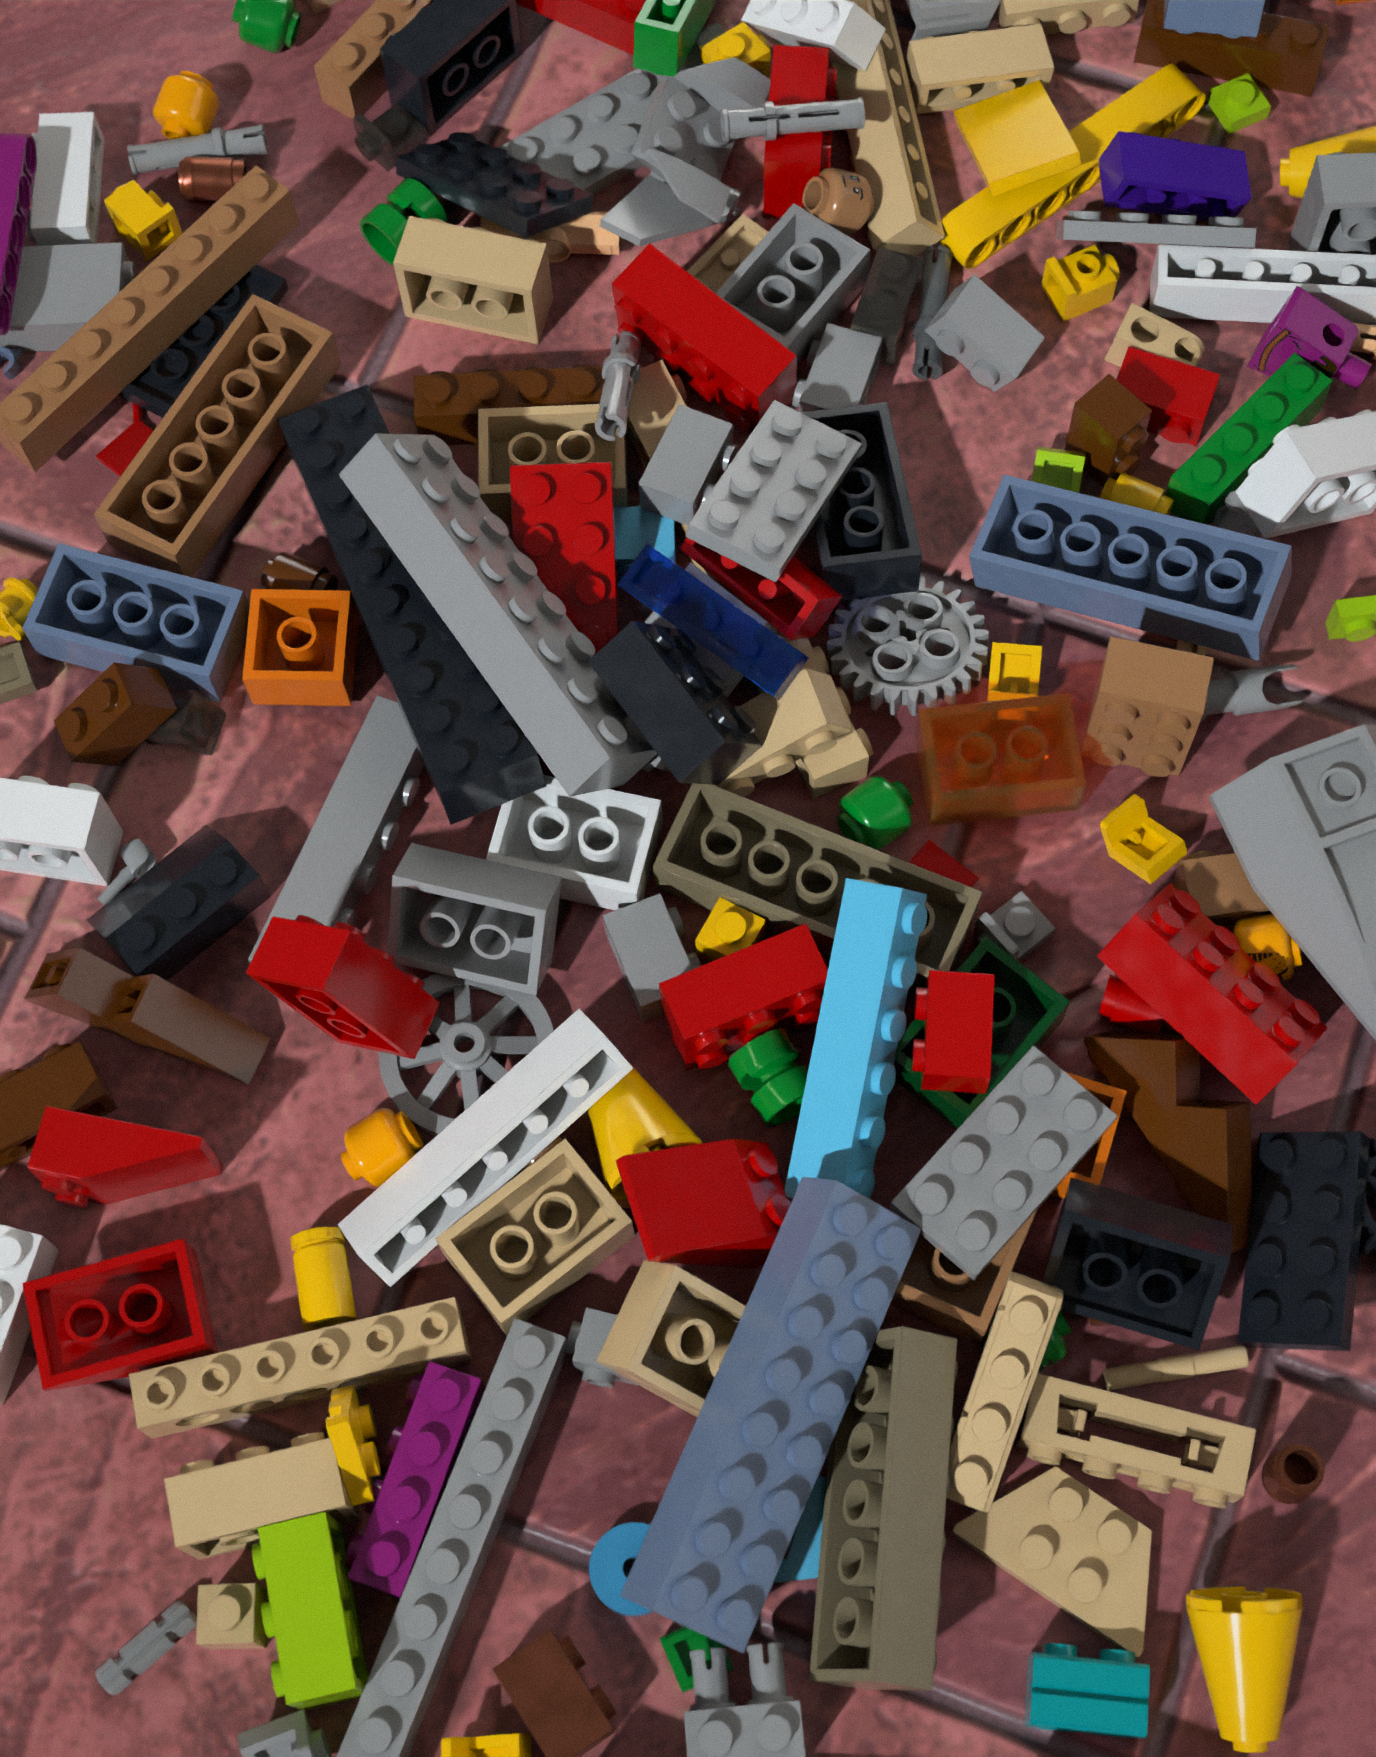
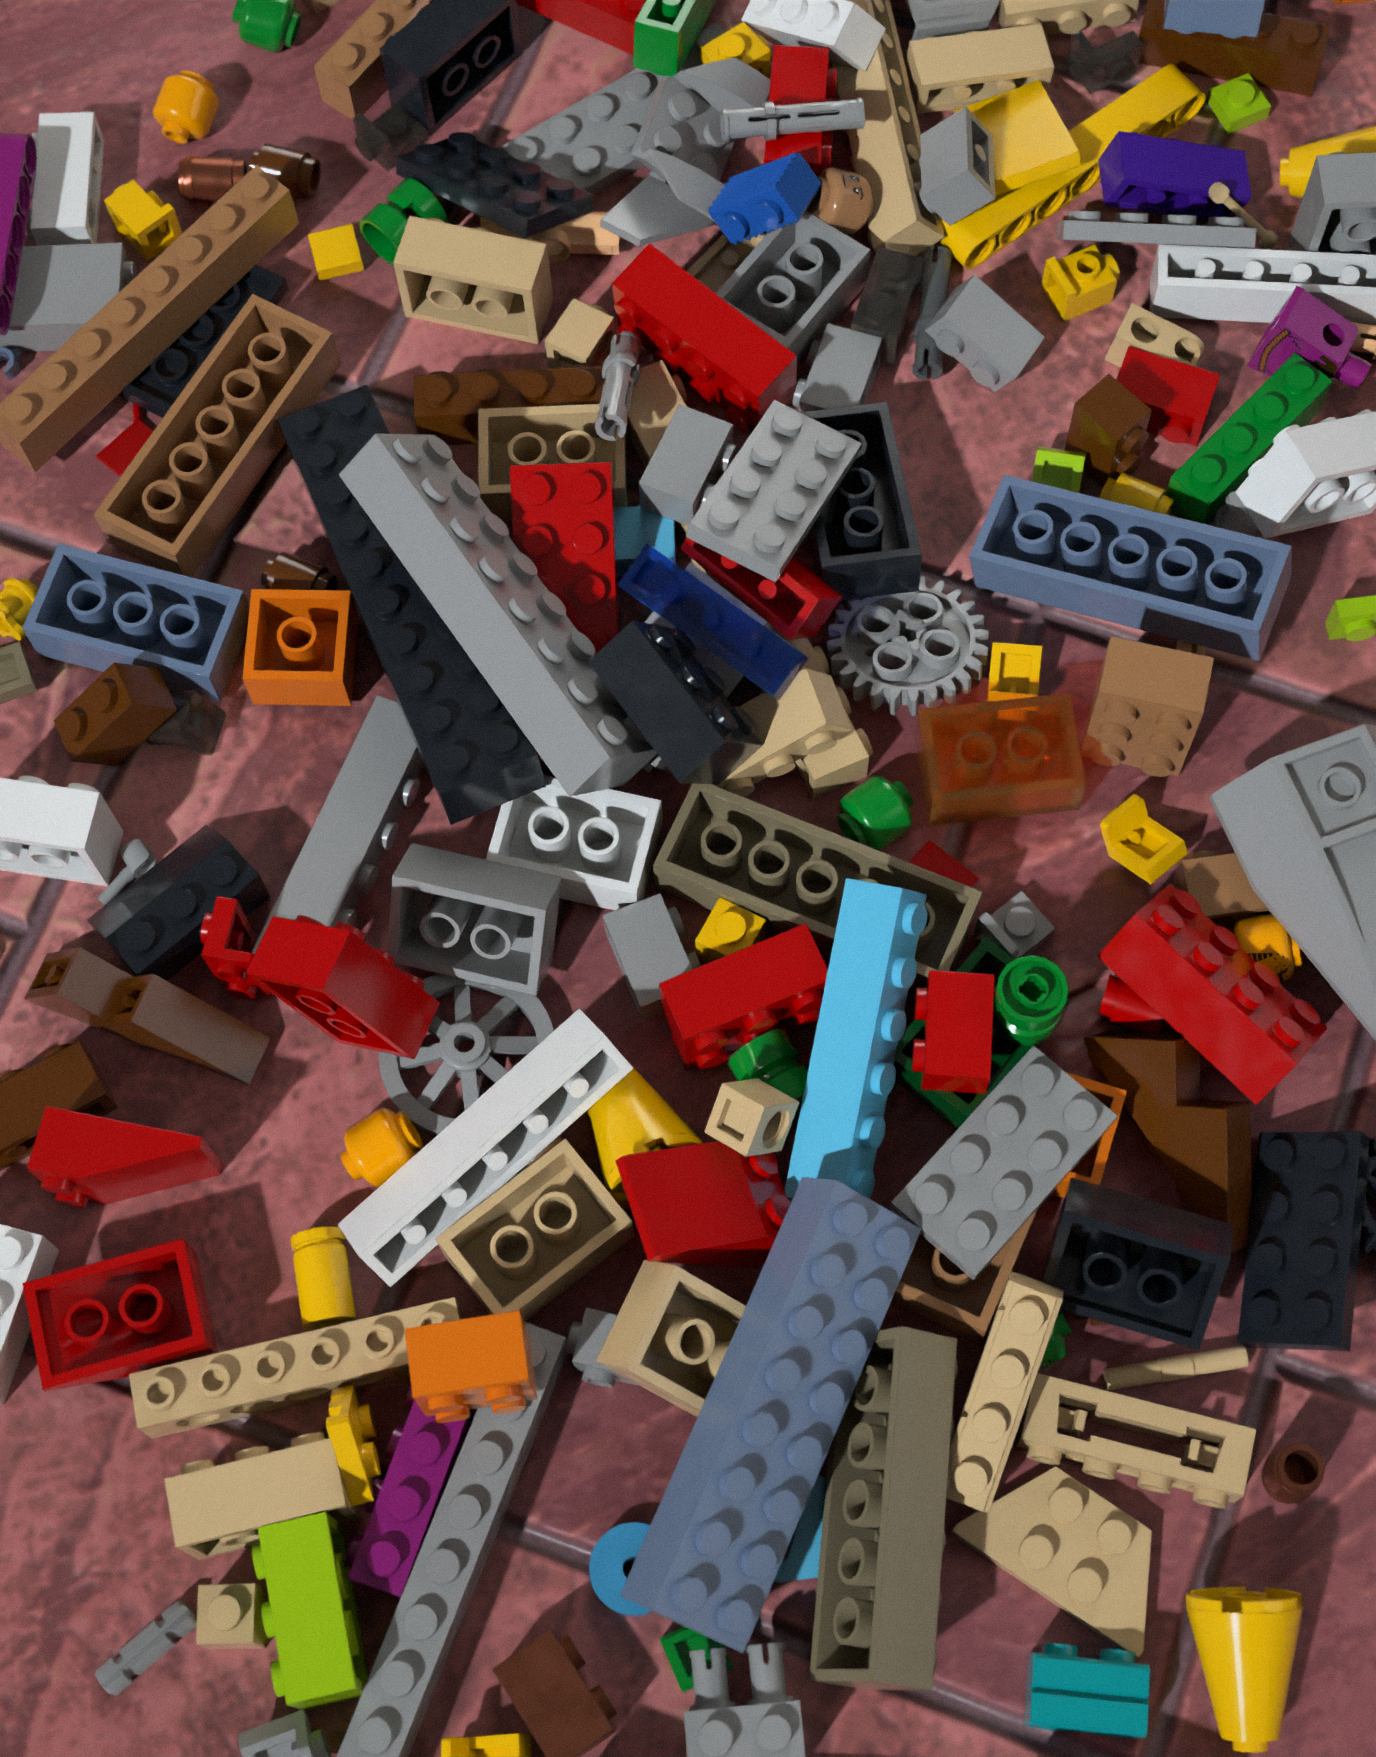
light grey pin [127,124,268,175] -> none
light grey piece [1200,664,1304,722] -> none
none -> red bracket [200,896,271,1000]
none -> reddish brown brick [249,143,321,198]
none -> yellow tile [307,224,364,281]
none -> orange brick [405,1310,538,1423]
none -> tan brick [545,298,616,369]
none -> tan brick [704,1078,800,1157]
none -> blue brick [708,152,821,245]
none -> light grey brick [919,107,996,226]
none -> green wheel [993,955,1068,1046]
none -> clear smoke bracket [1066,31,1143,94]
none -> tan hinge [1208,182,1278,248]

